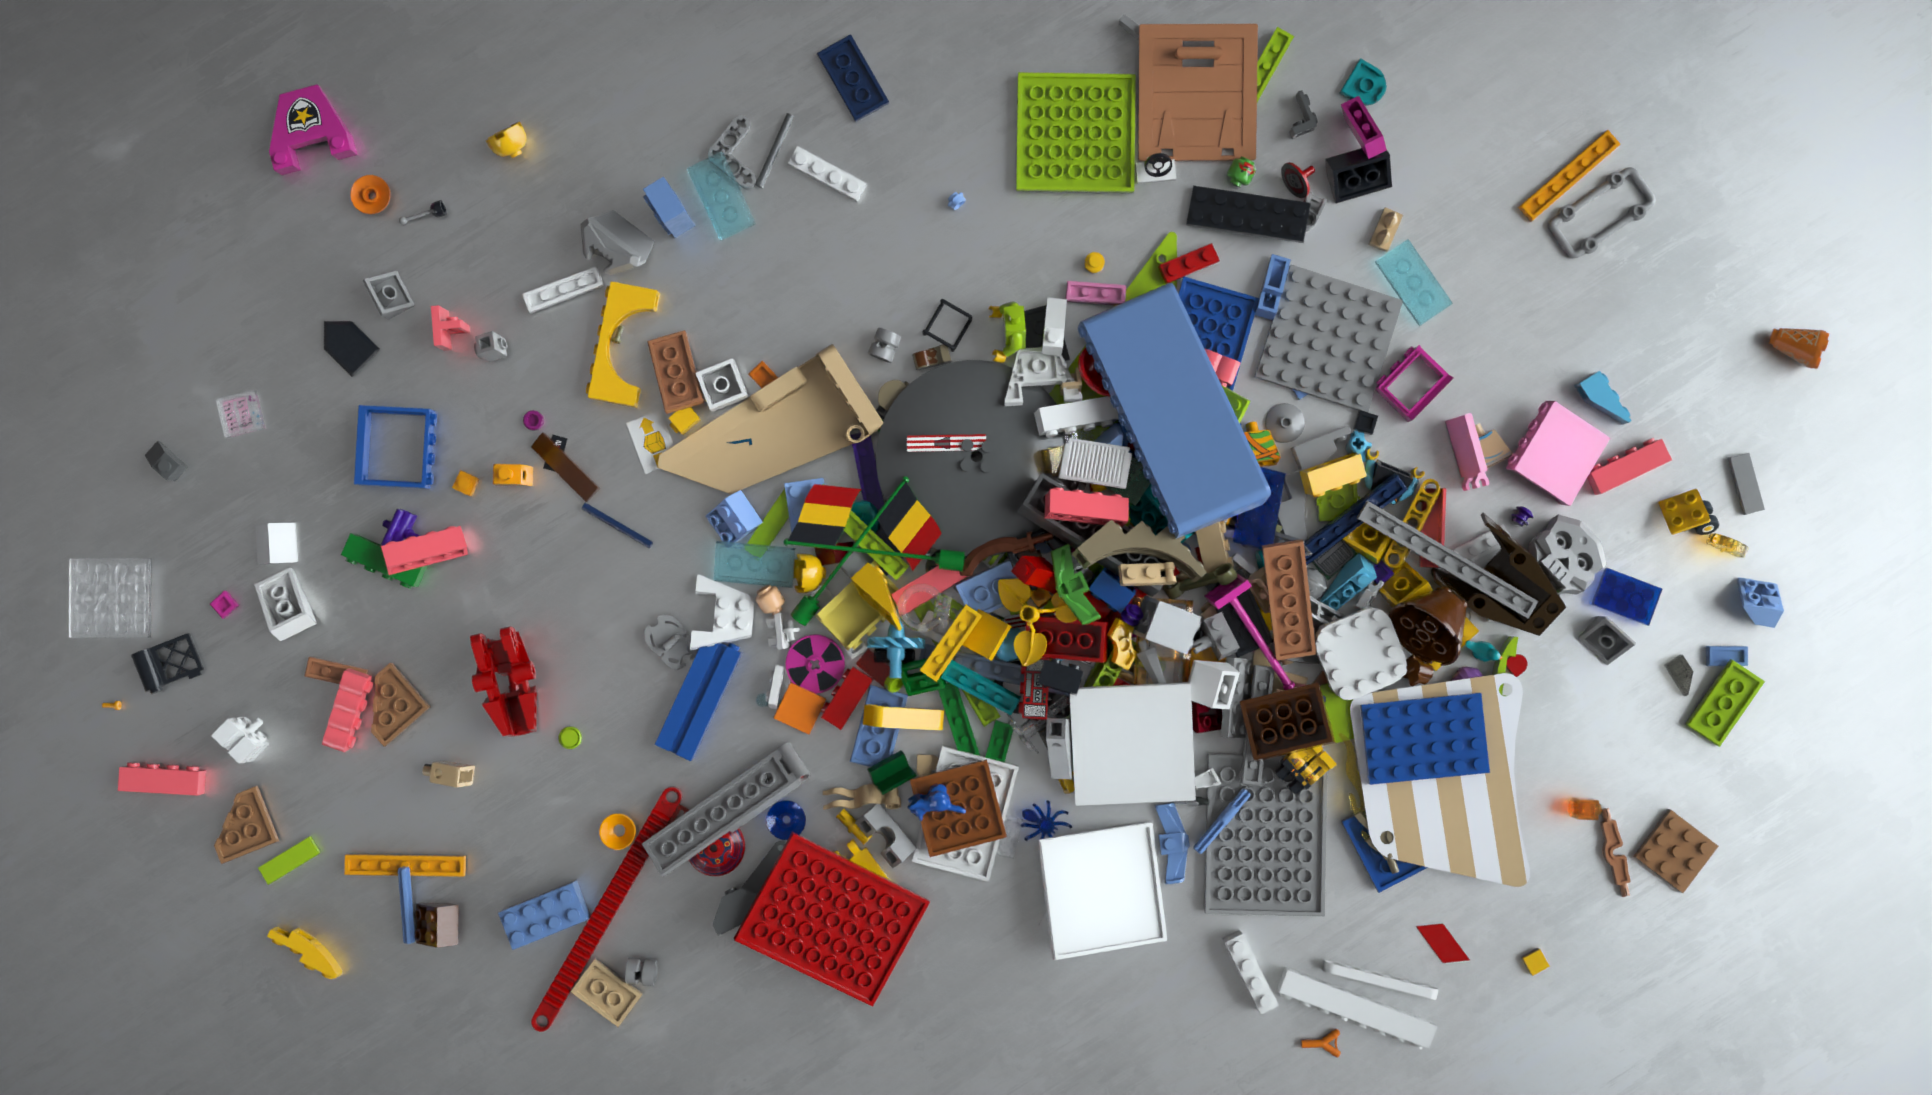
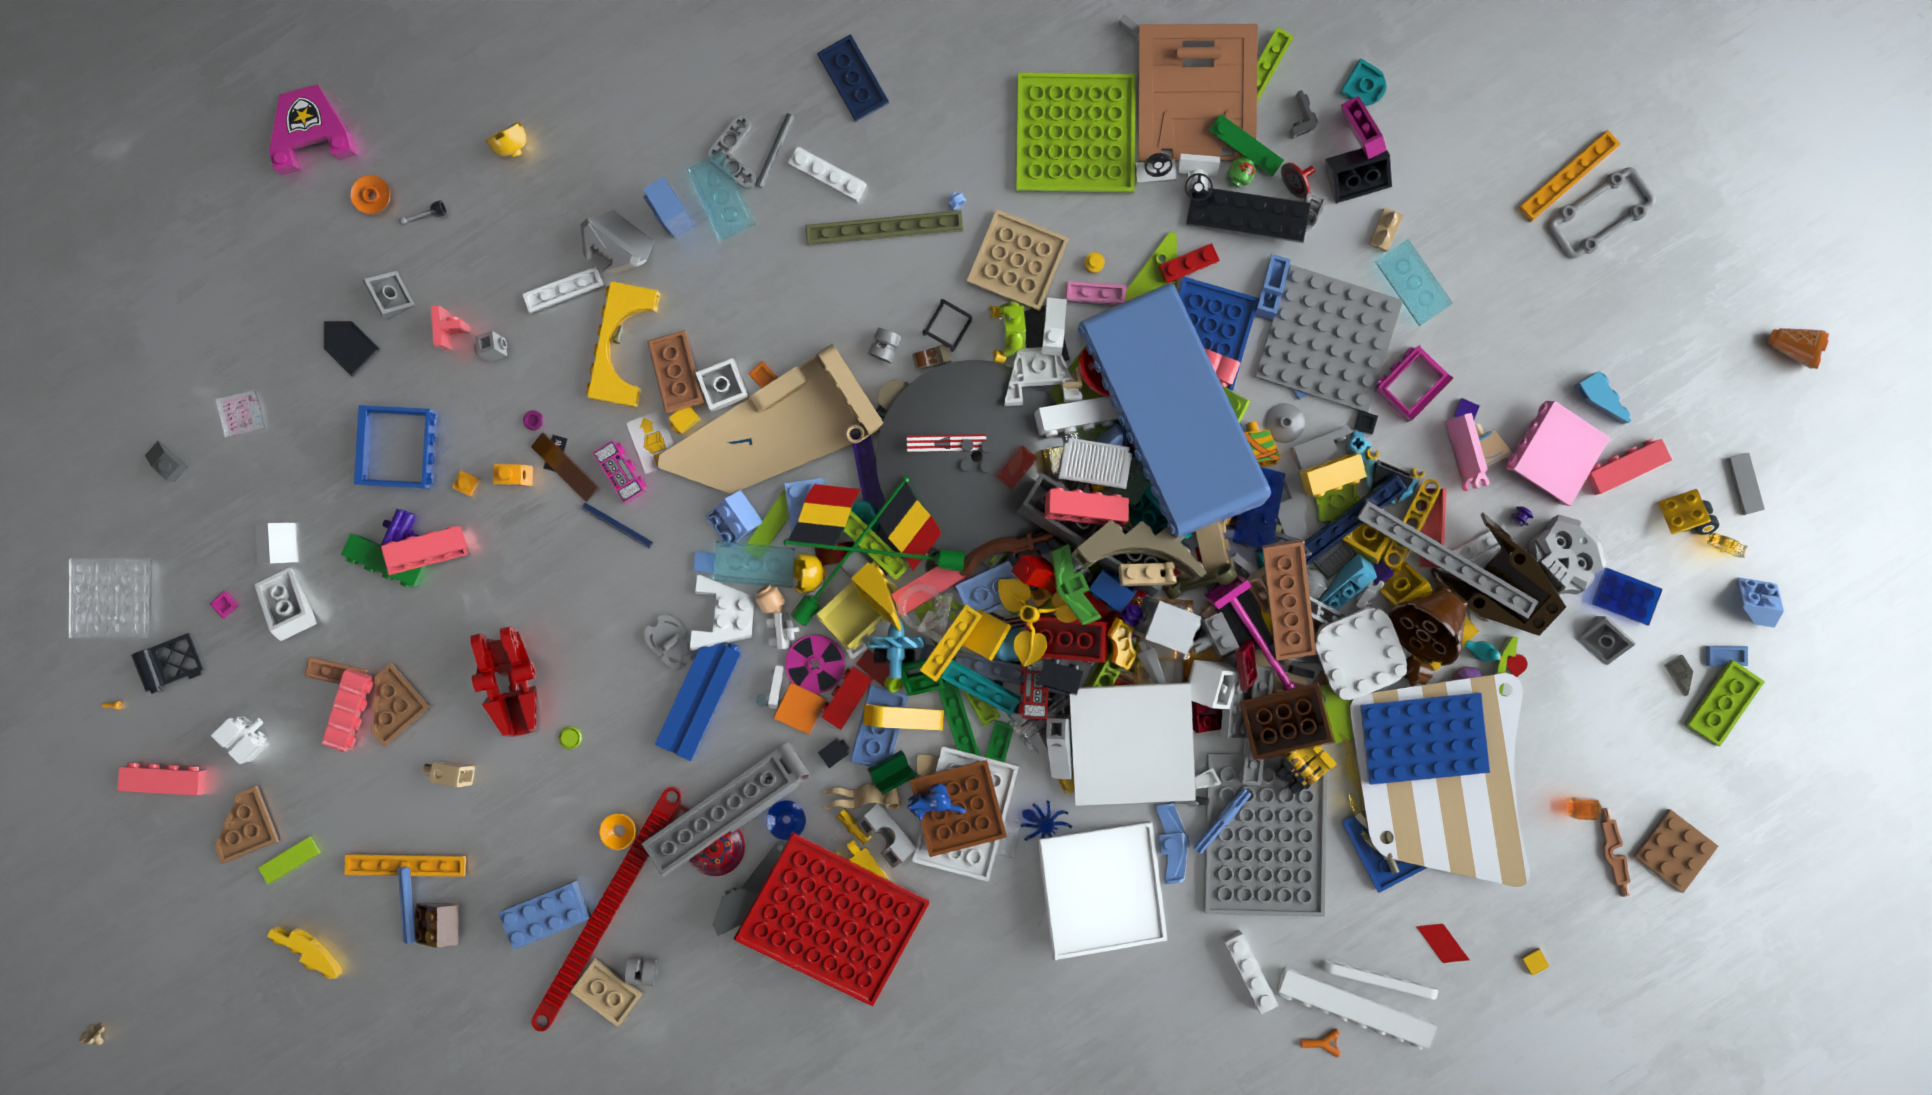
none -> tan plant [79,1023,105,1046]
none -> brick [592,440,647,504]
none -> medium blue tile [693,552,716,573]
none -> olive tile [805,210,963,246]
none -> black brick [818,738,850,768]
none -> tan plate [967,209,1069,312]
none -> clear red tile [997,446,1038,489]
none -> white piece [1178,154,1220,201]
none -> green plate [1209,114,1284,177]
none -> dark red tile [1235,640,1258,691]
none -> black piece [1288,665,1315,679]
none -> dark purple tile [1453,398,1480,420]

